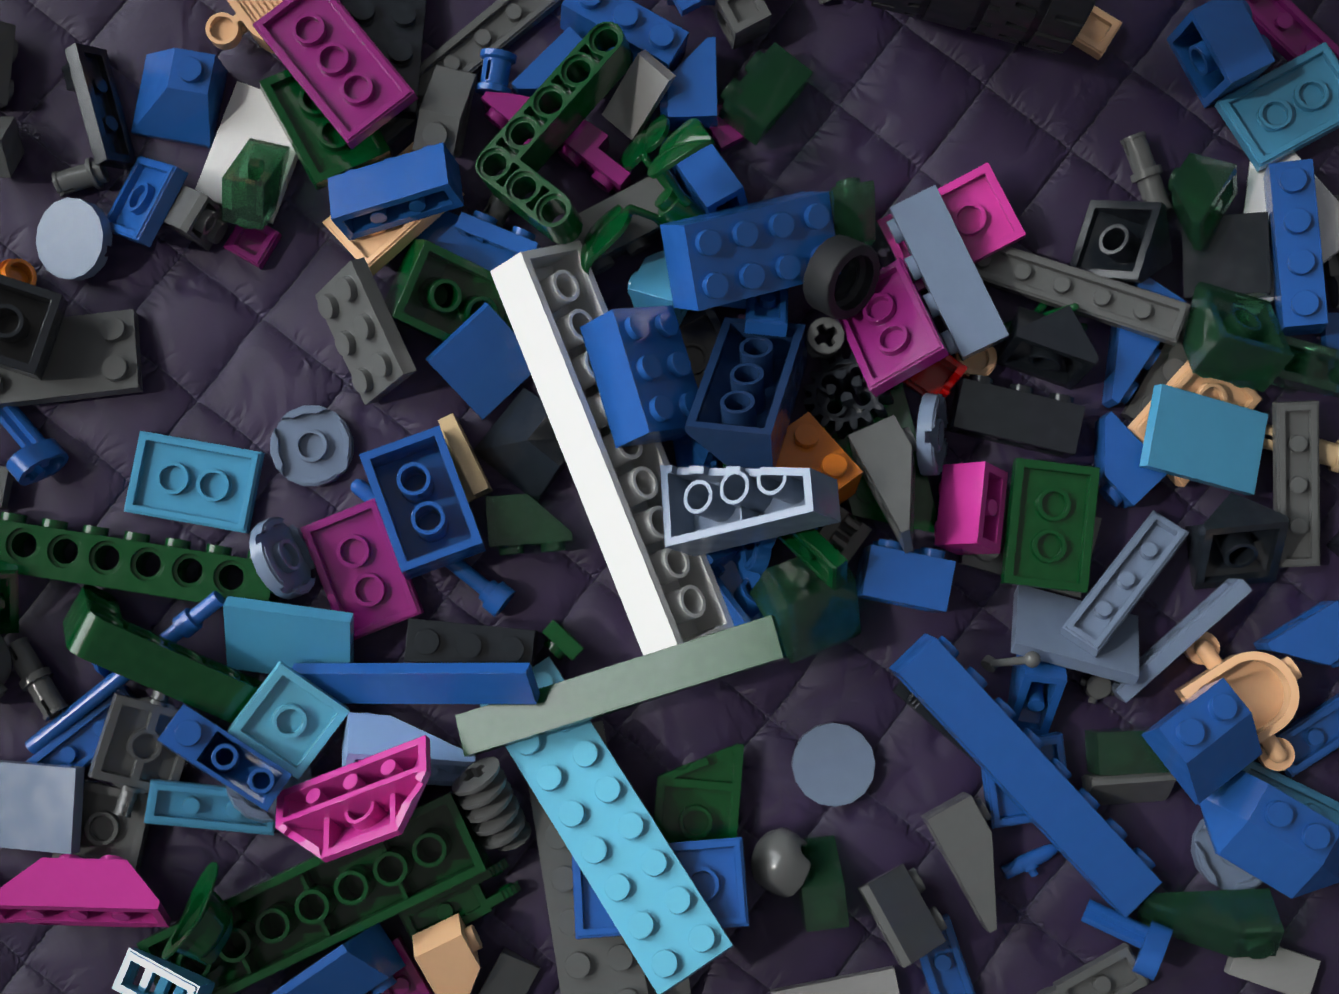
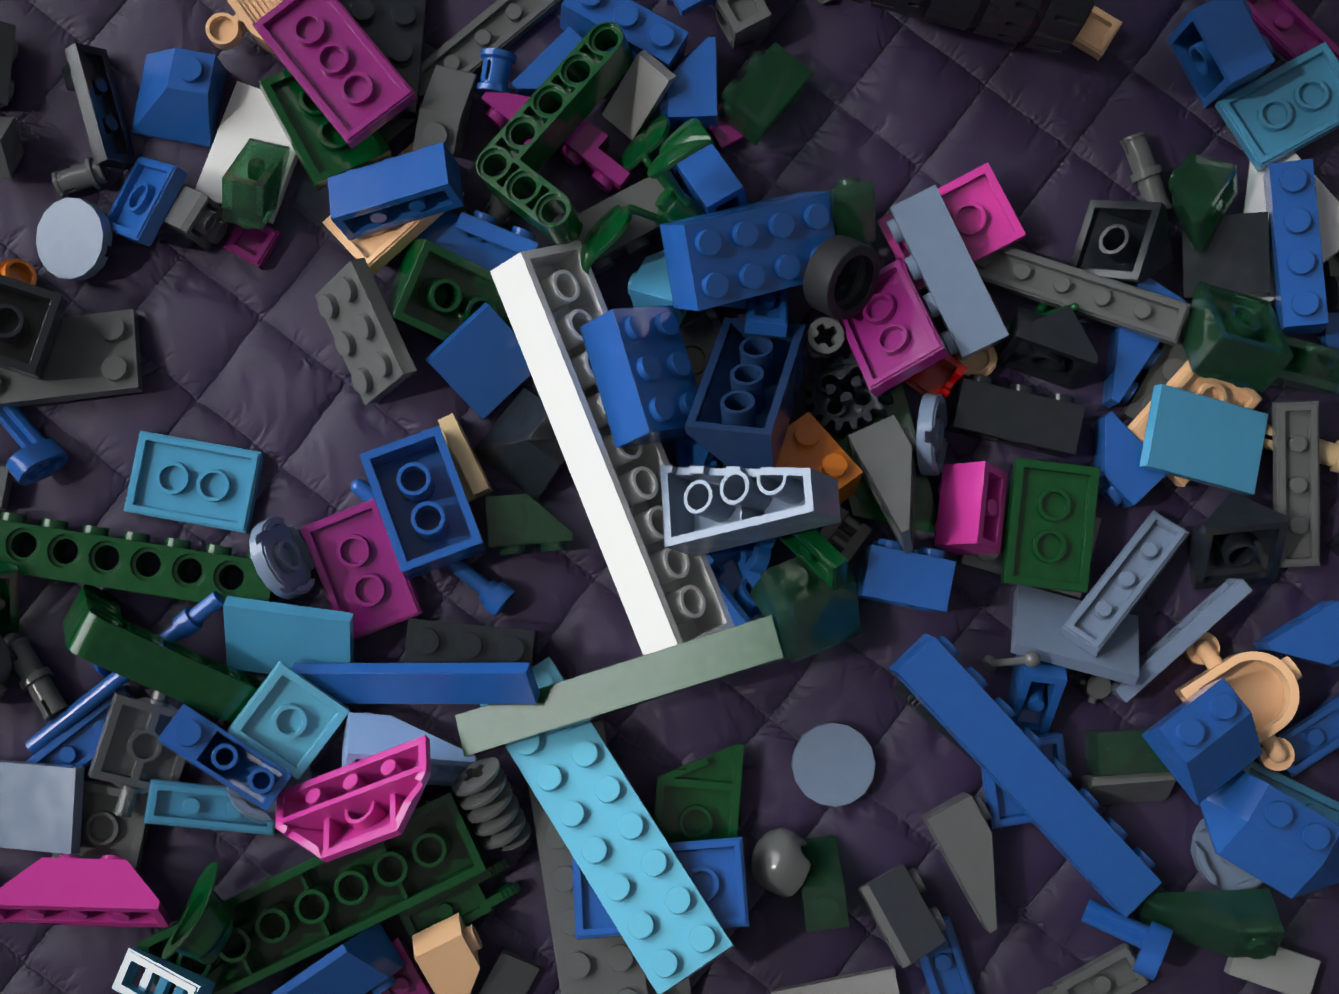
sand blue tile [270,405,354,487] -> none
dark green plate [542,619,585,661] -> none
blue helmet [1000,844,1059,880] -> none

